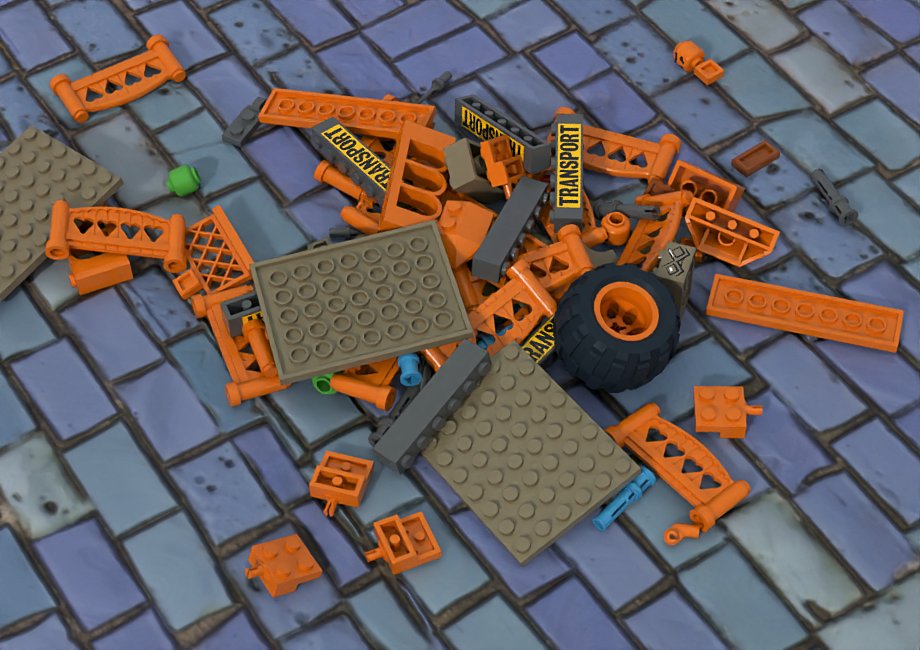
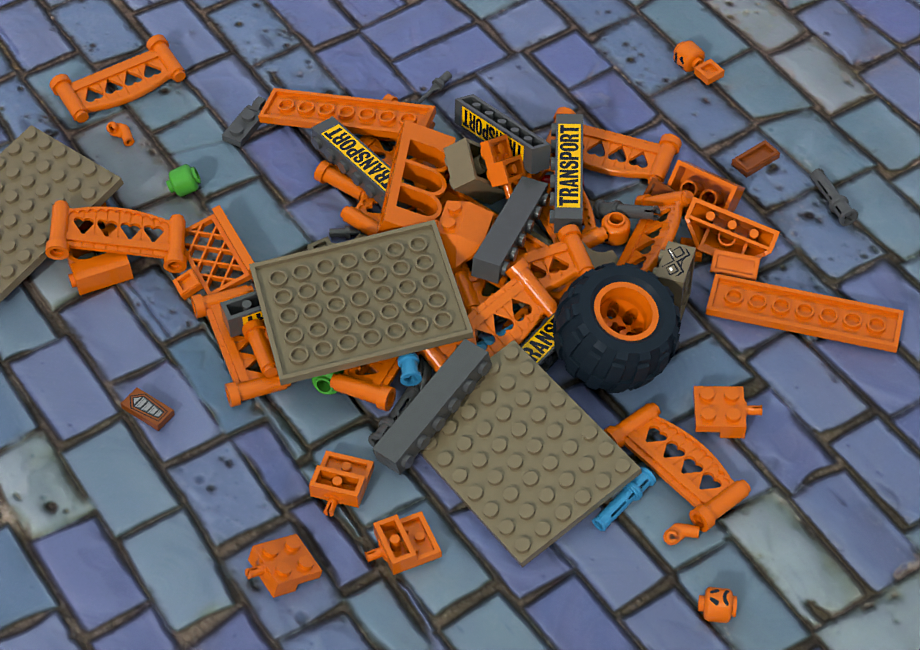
none -> orange arm [106,121,135,146]
none -> dark orange tile [120,387,175,431]
none -> orange head [698,587,737,623]
none -> orange tile [710,249,761,281]

